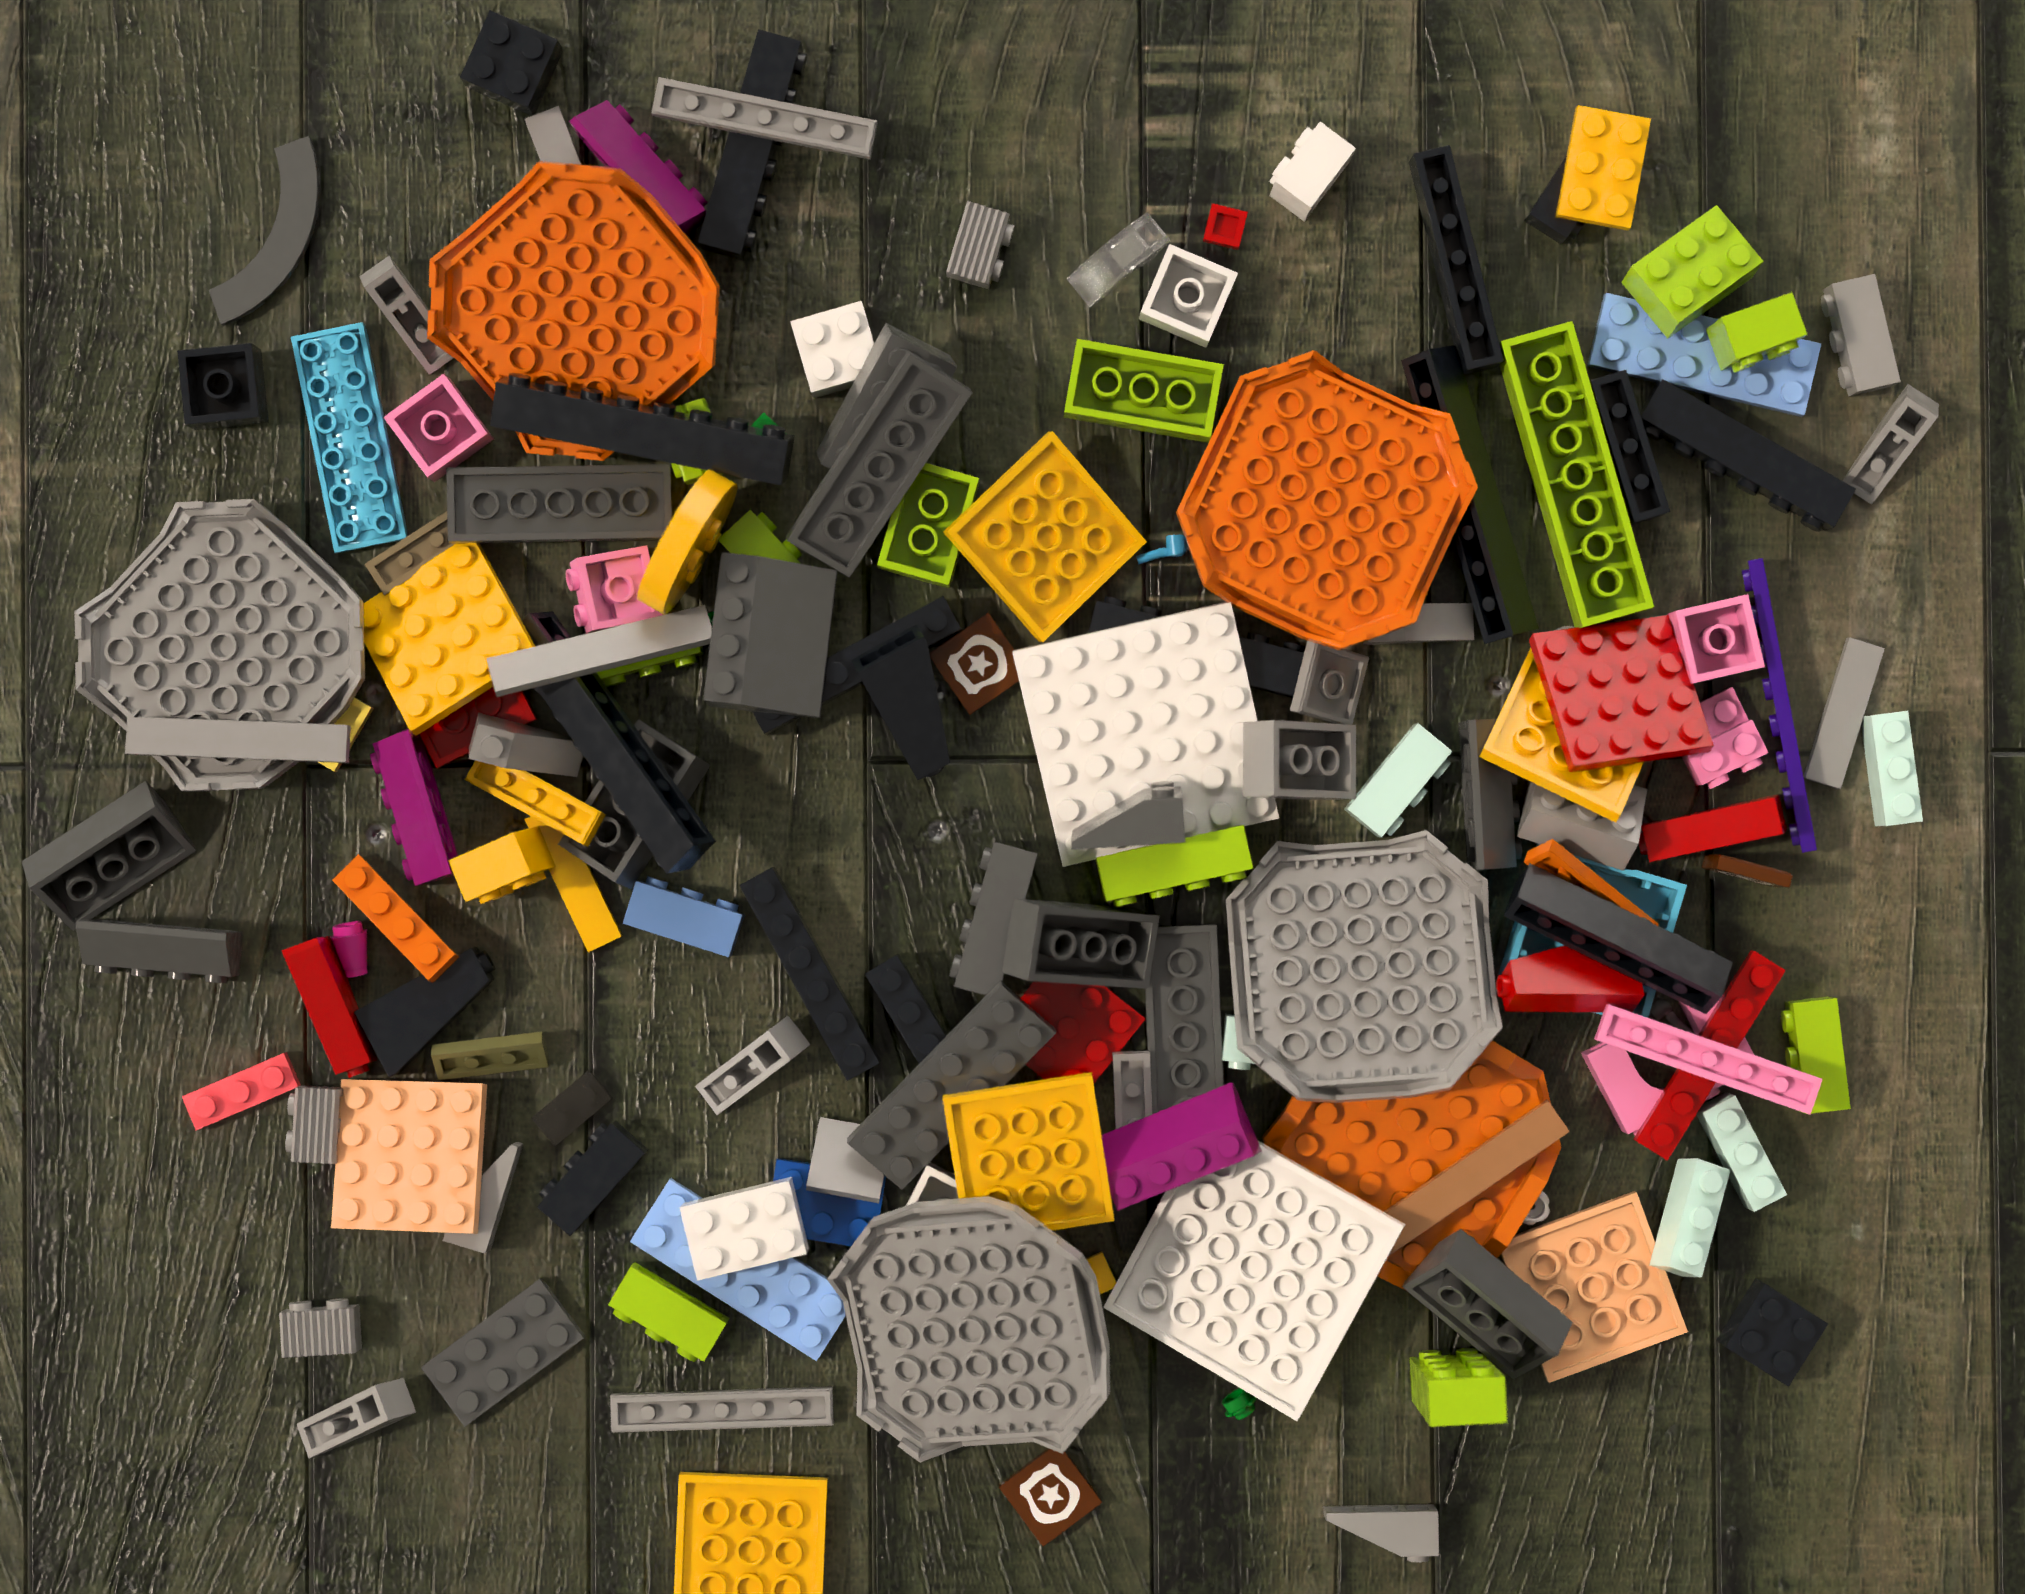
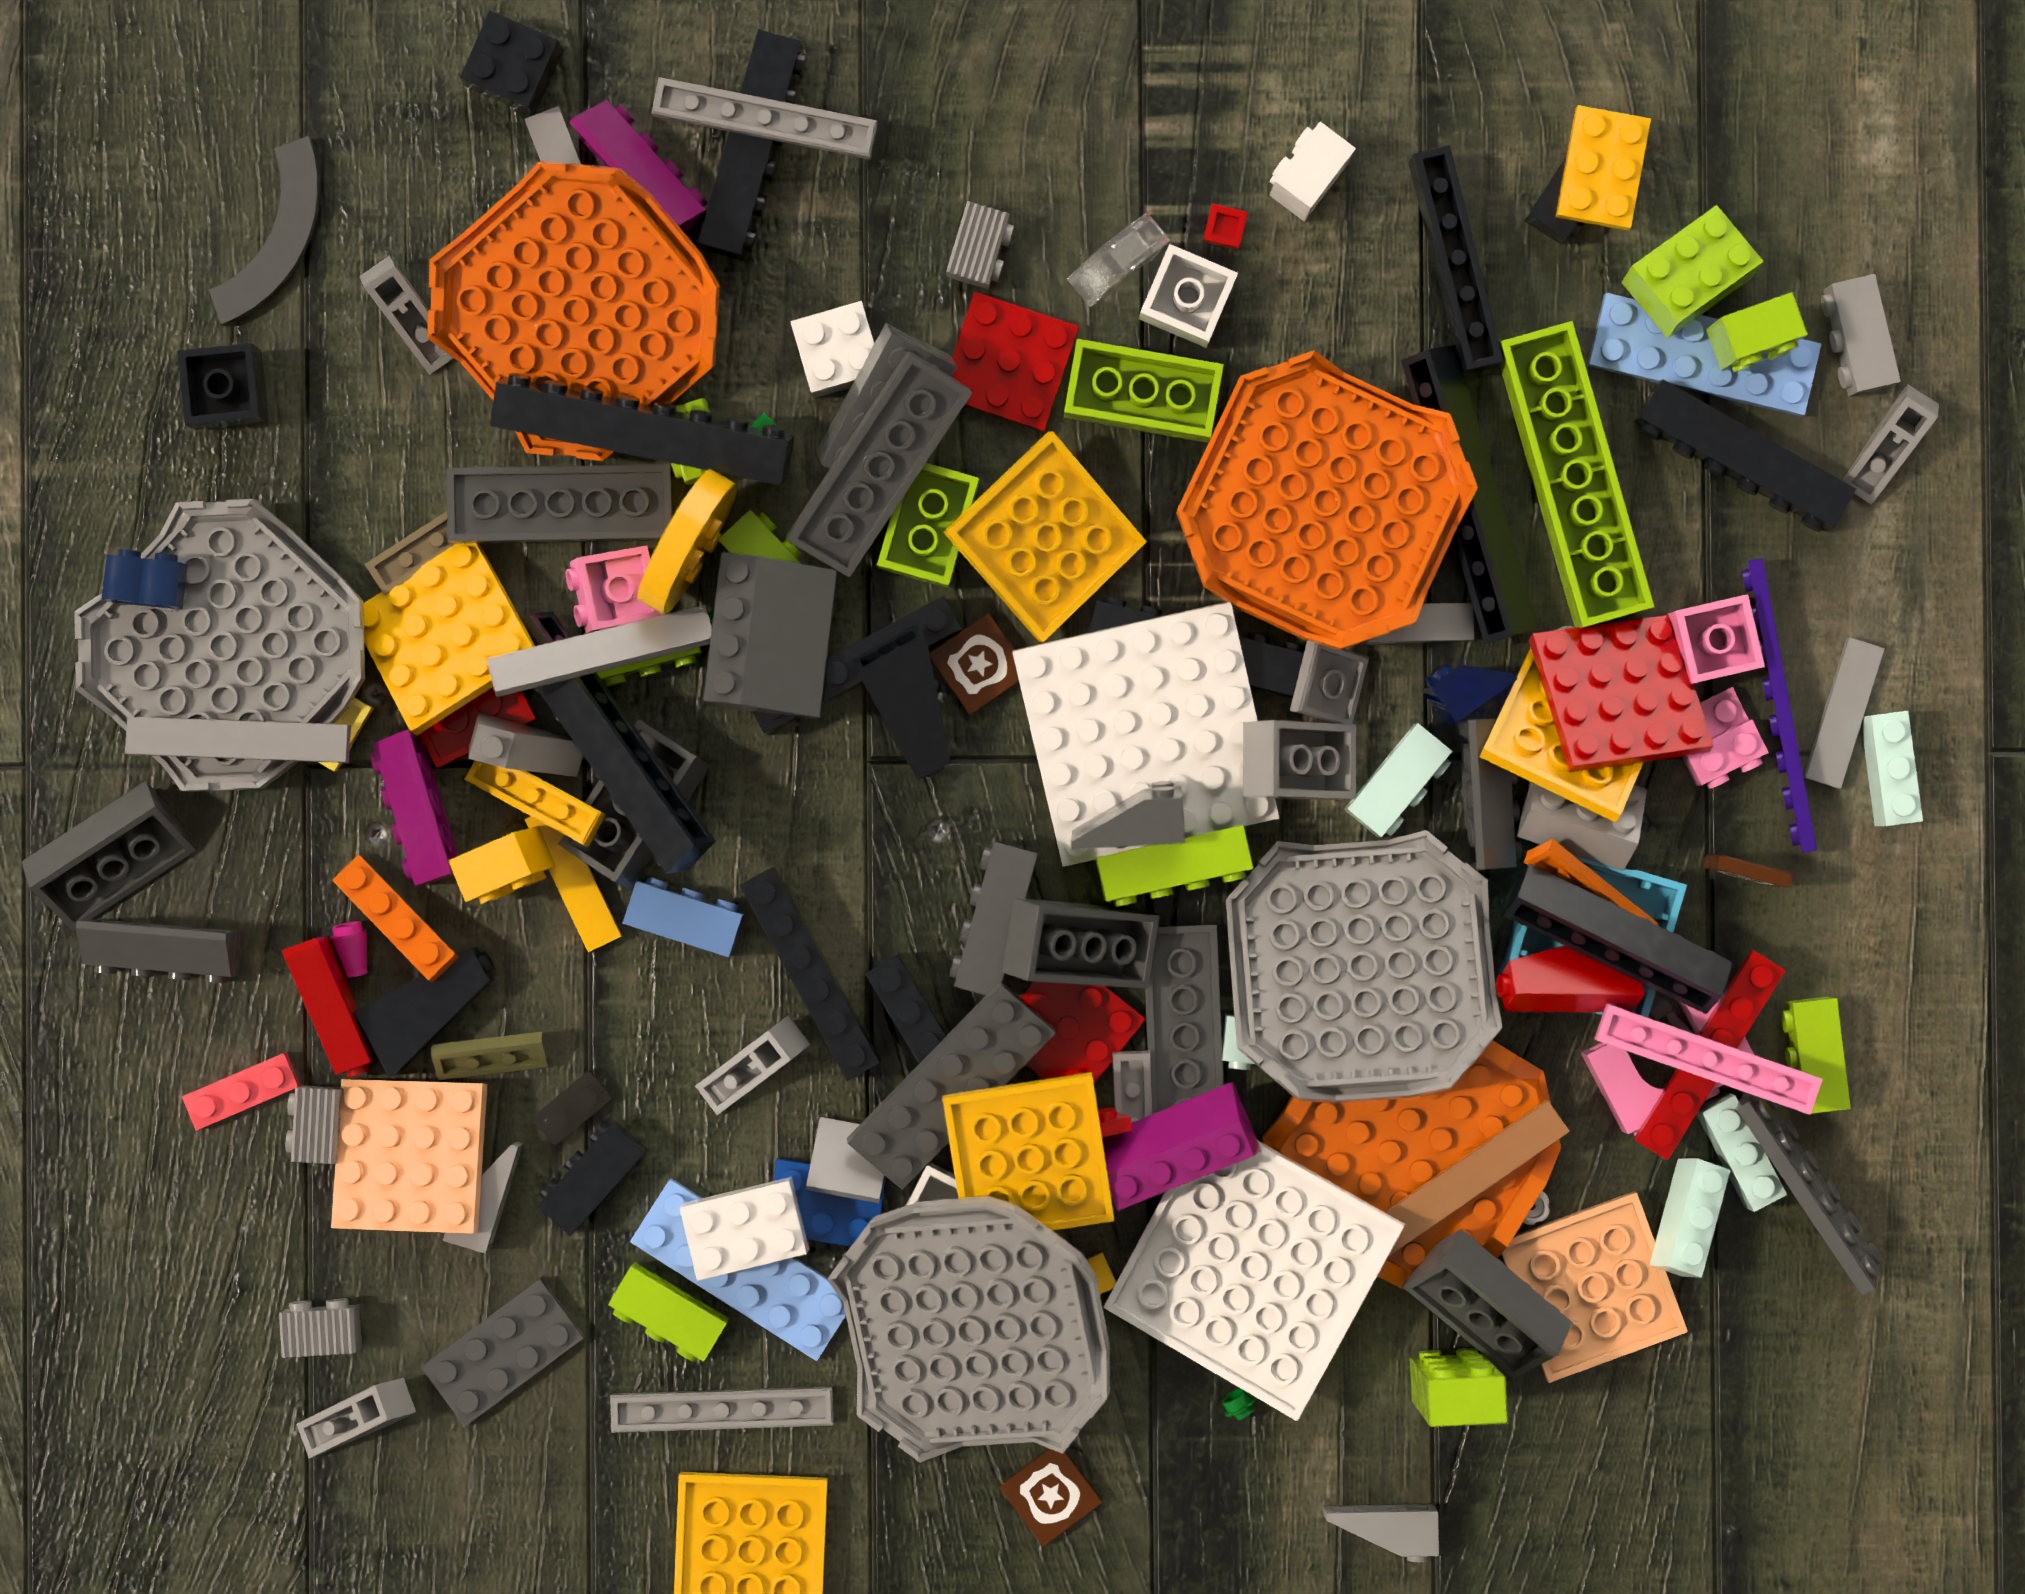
medium azure plate [291,322,408,554] -> none
bright pink brick [384,374,494,482] -> none
dark azure hand [1136,535,1187,564] -> none
black brick [1590,370,1671,525] -> none
red slope [1639,794,1787,862] -> none
black brick [1716,1278,1828,1387] -> none
none -> dark blue brick [102,549,188,610]
none -> red plate [952,291,1079,433]
none -> red plate [1098,1108,1132,1138]
none -> clear blue slope [1422,664,1517,726]
none -> dark grey plate [1736,1091,1882,1296]

